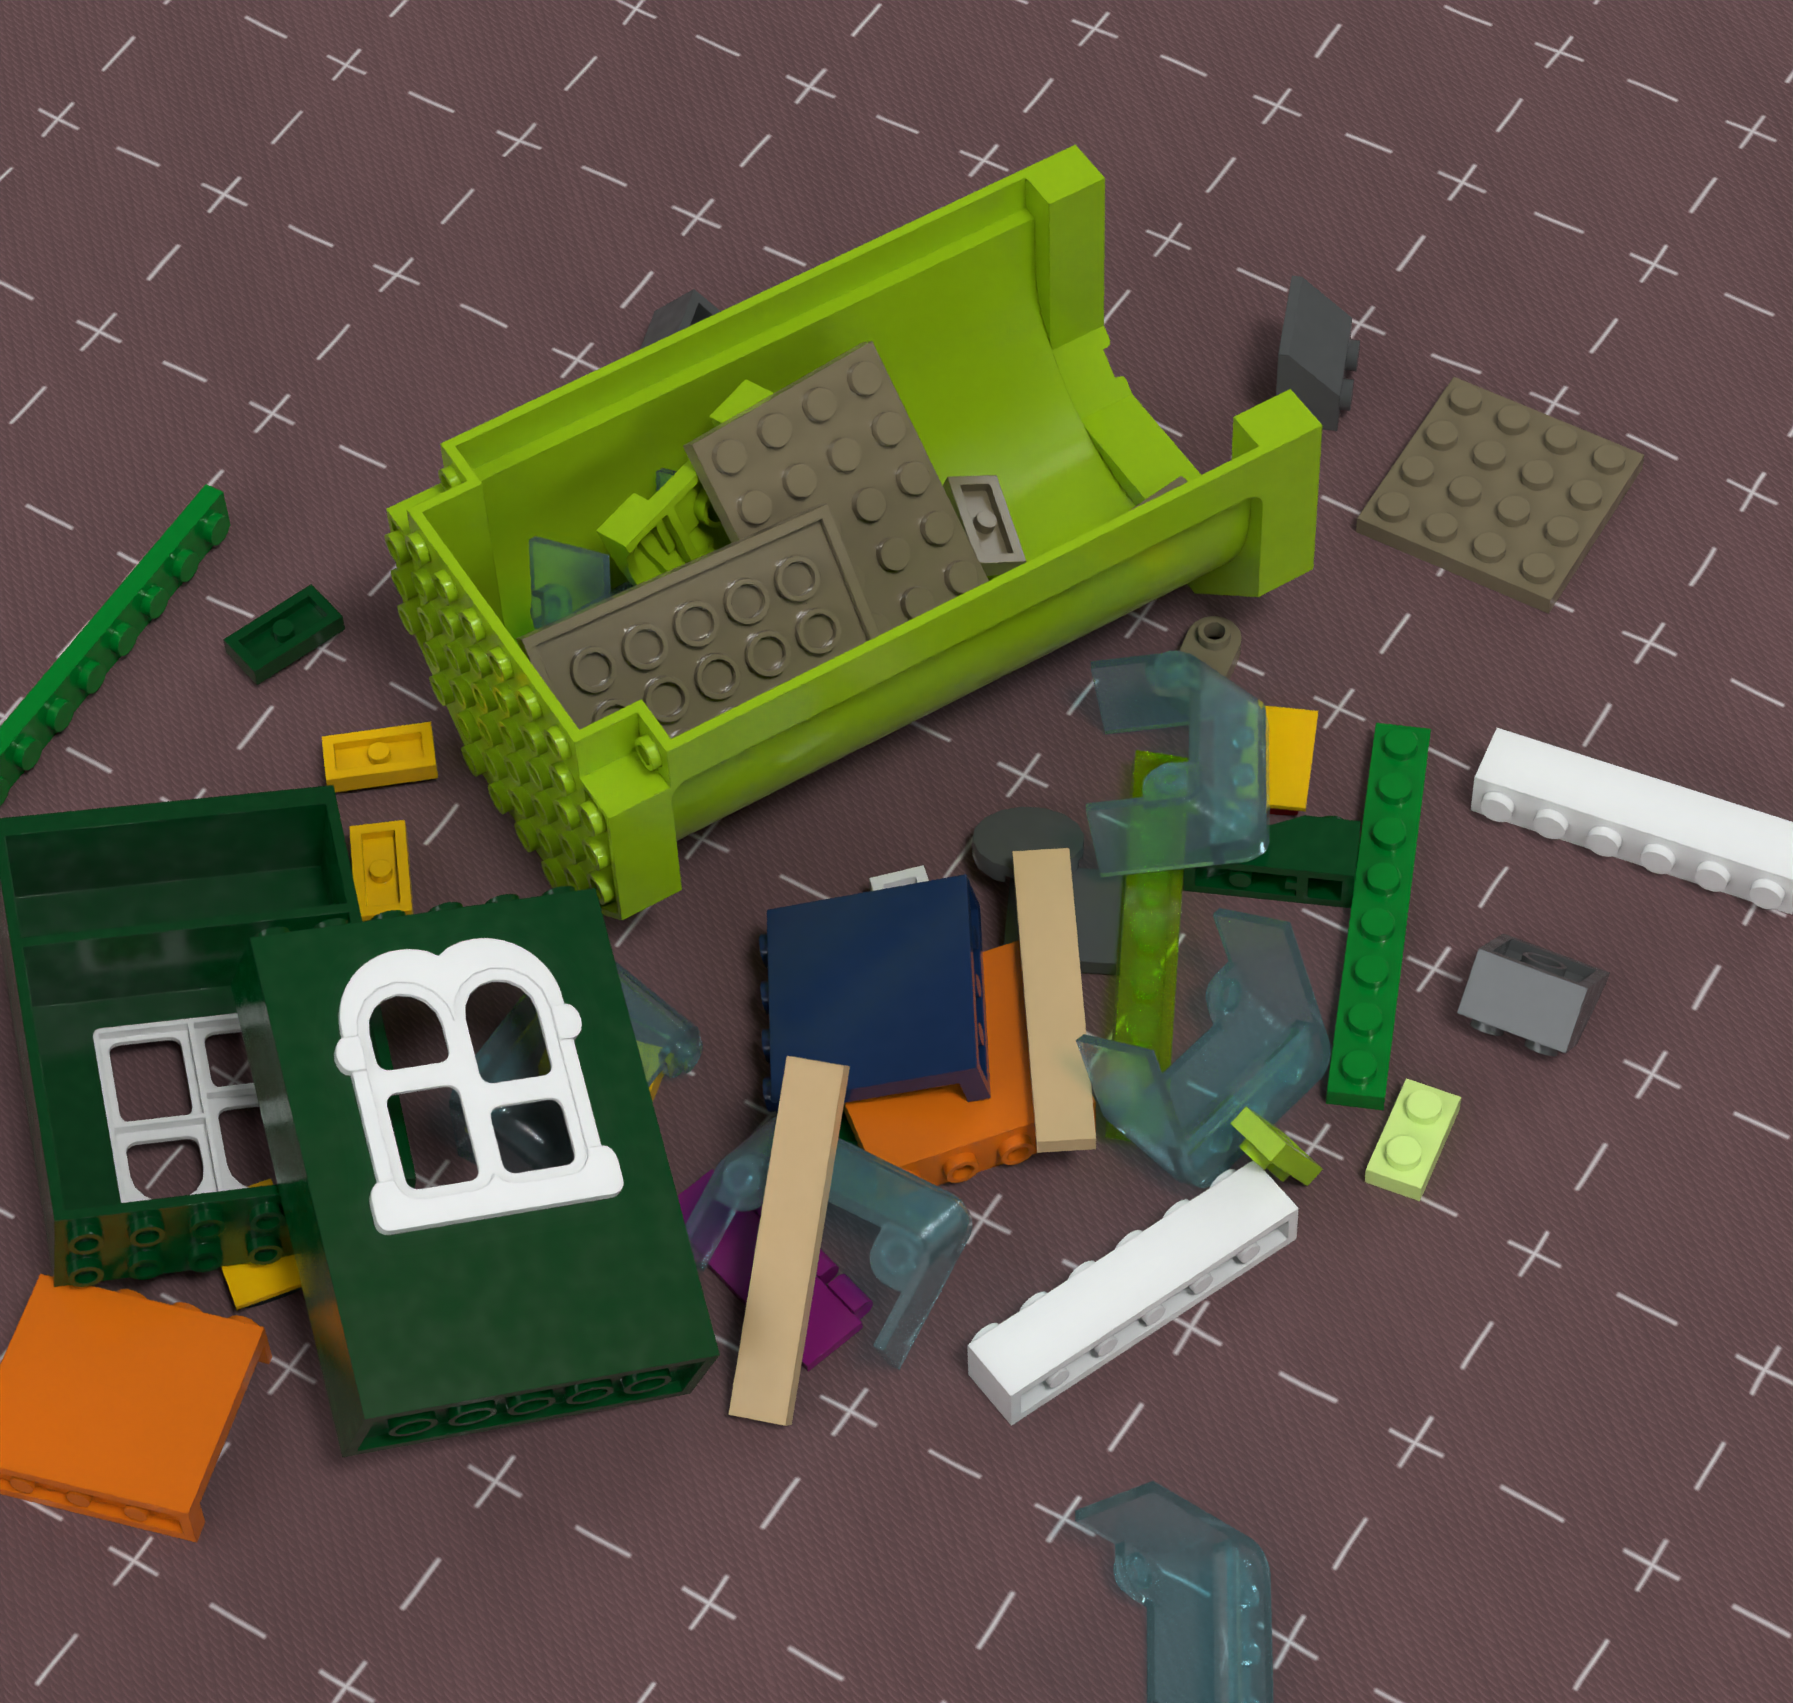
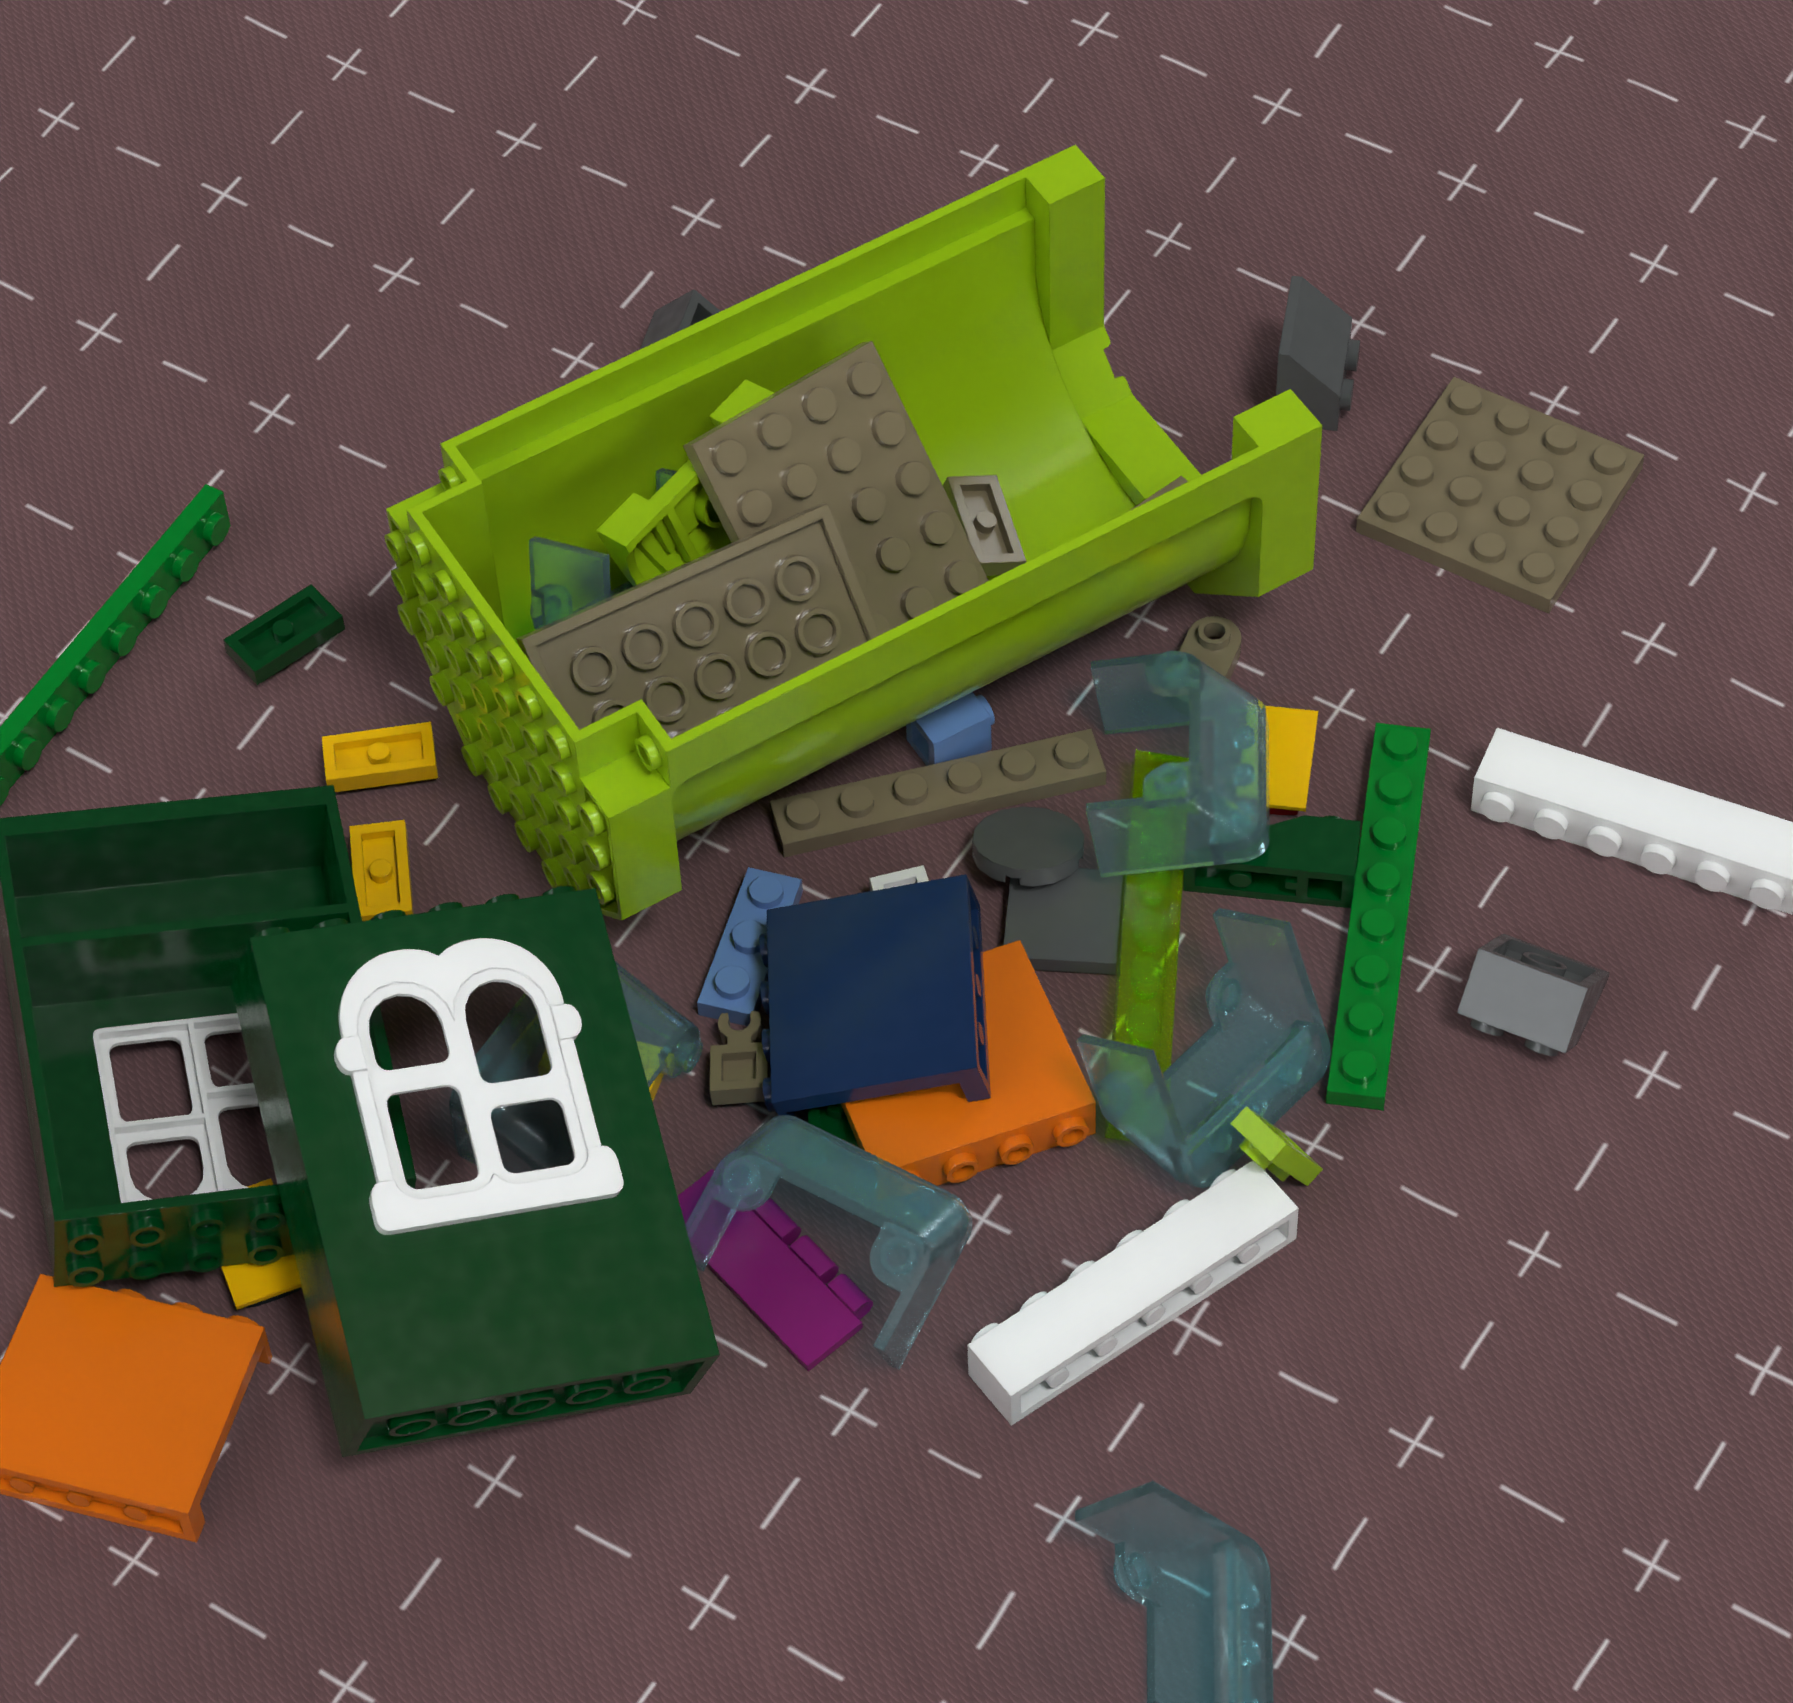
tan tile [728,1056,850,1426] -> none
tan tile [1012,848,1096,1153] -> none
yellowish green plate [1365,1078,1461,1201] -> none
none -> medium blue plate [697,867,803,1026]
none -> dark tan plate [710,1011,770,1105]
none -> dark tan plate [770,729,1106,858]
none -> medium blue brick [906,692,995,766]

